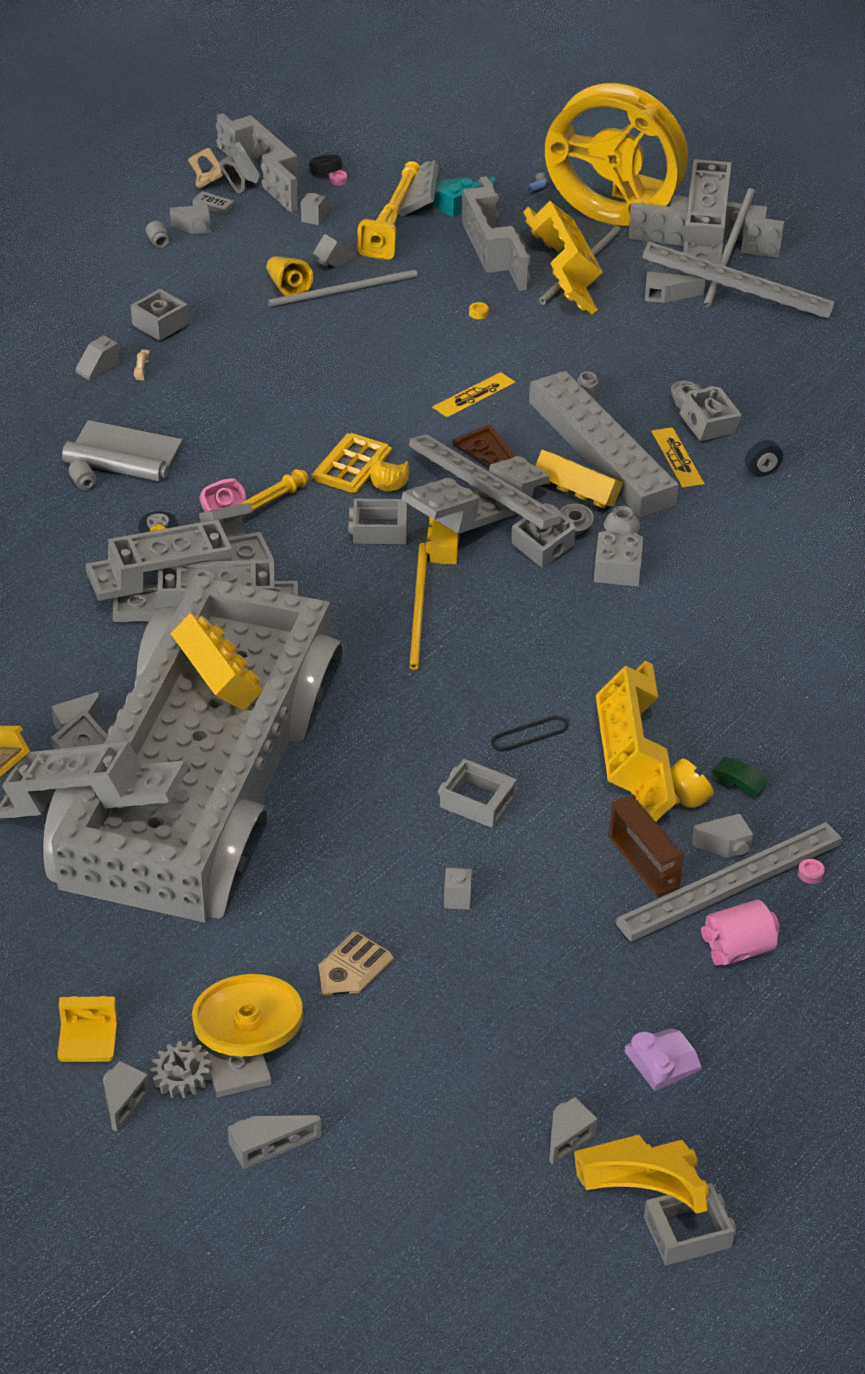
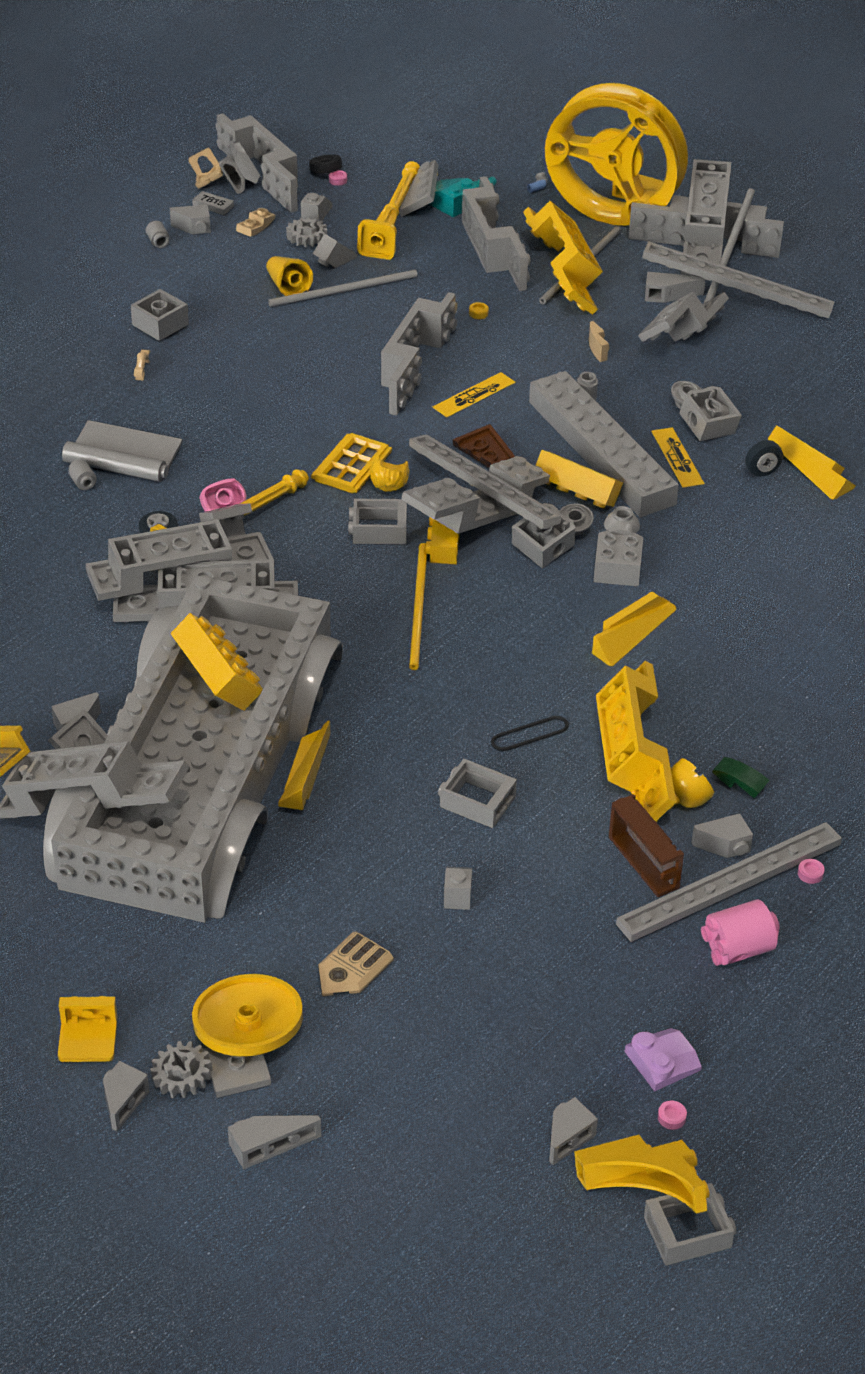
light grey slope [75,335,120,381] -> none
none -> tan slope [236,208,276,237]
none -> yellow wedge [278,721,330,810]
none -> light grey gear [286,217,327,247]
none -> light grey bracket [381,292,458,416]
none -> tan slope [589,321,609,362]
none -> yellow wedge [592,592,676,666]
none -> light grey bracket [638,292,729,342]
none -> bright pink tile [658,1101,687,1130]
none -> yellow wedge [768,425,856,500]

